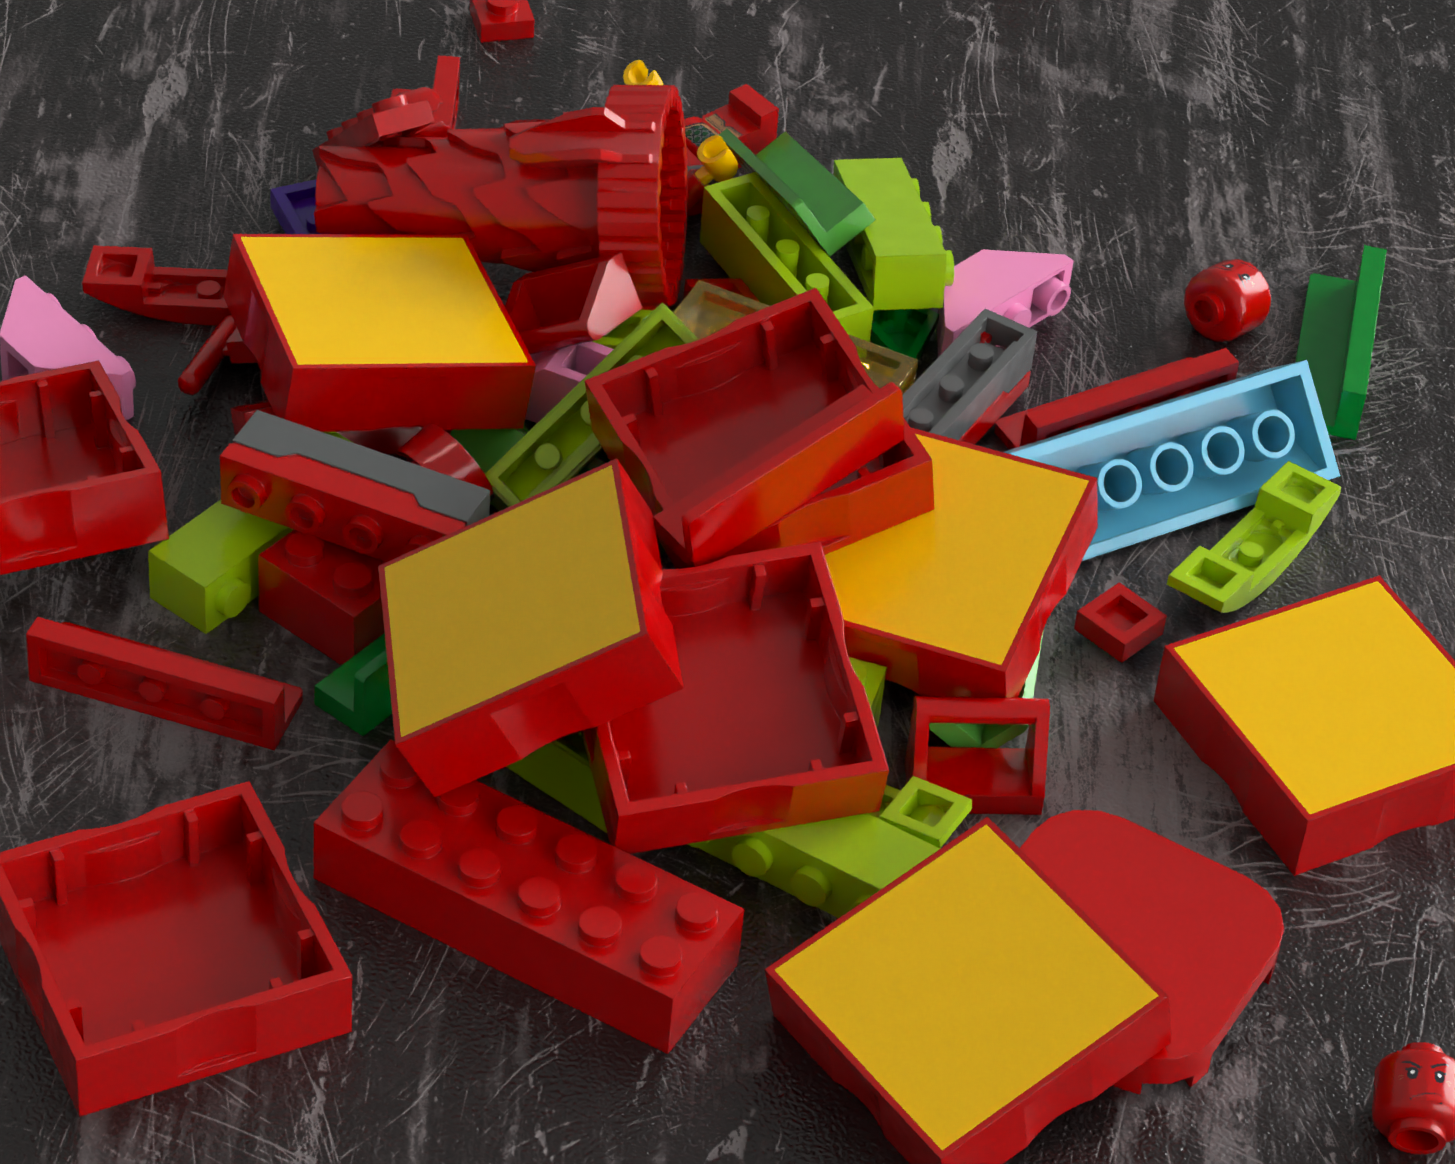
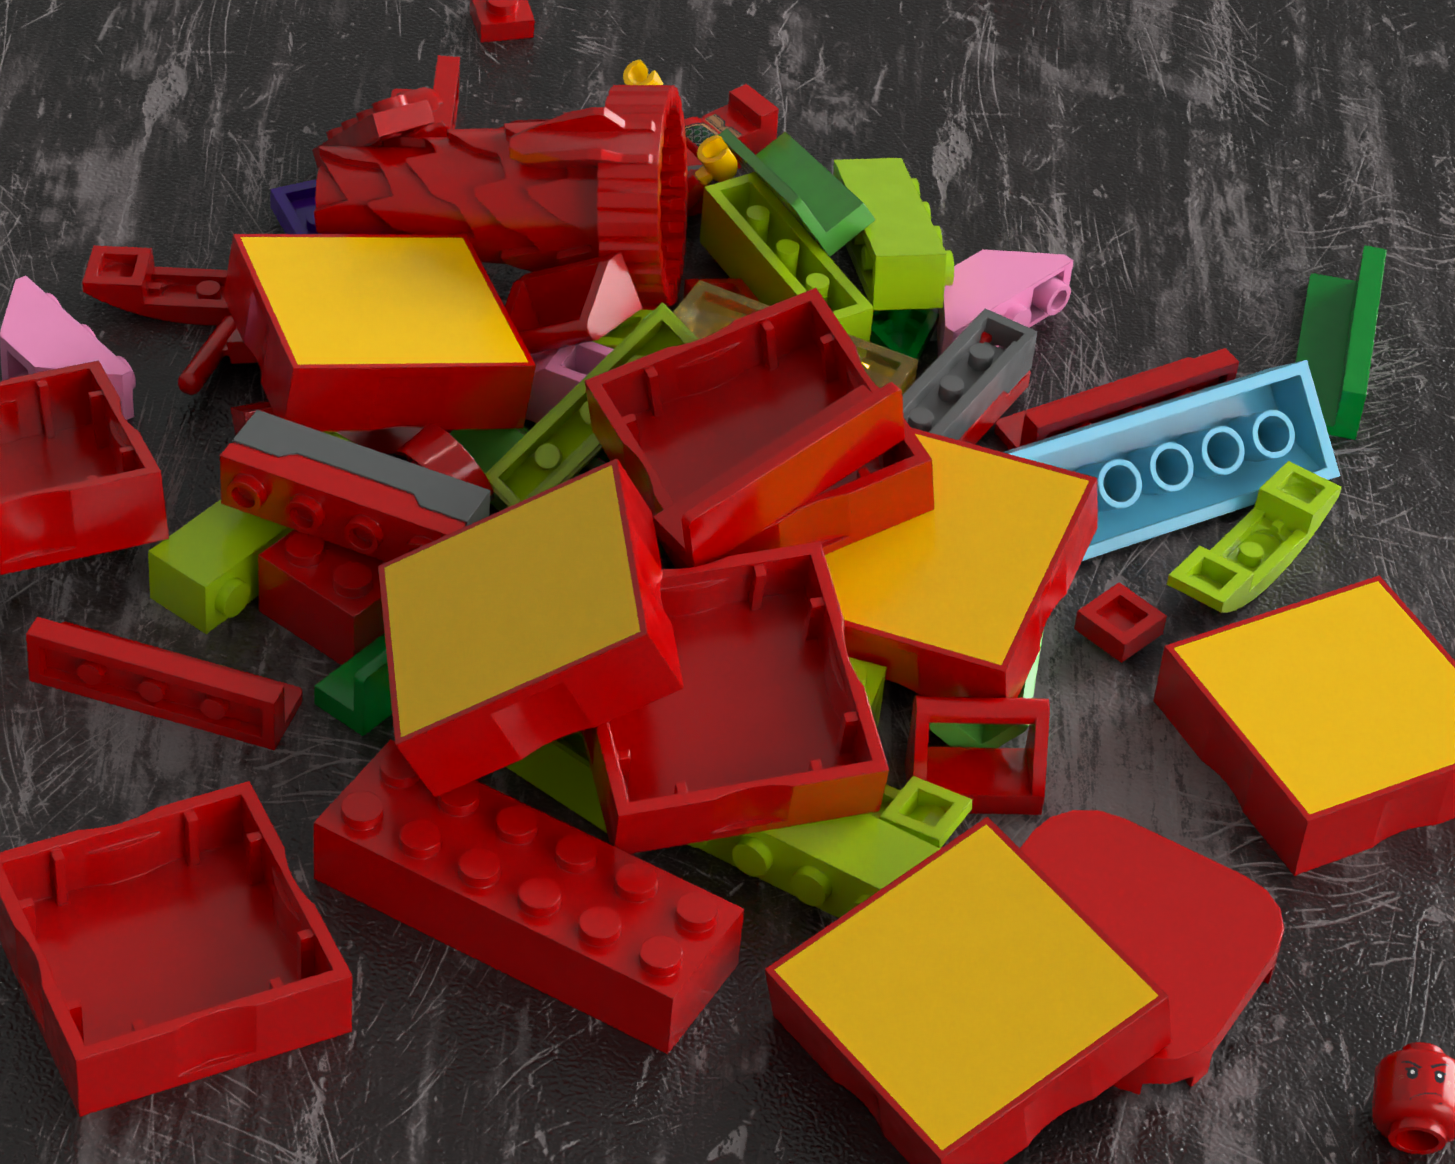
red head [1184,259,1271,342] -> none

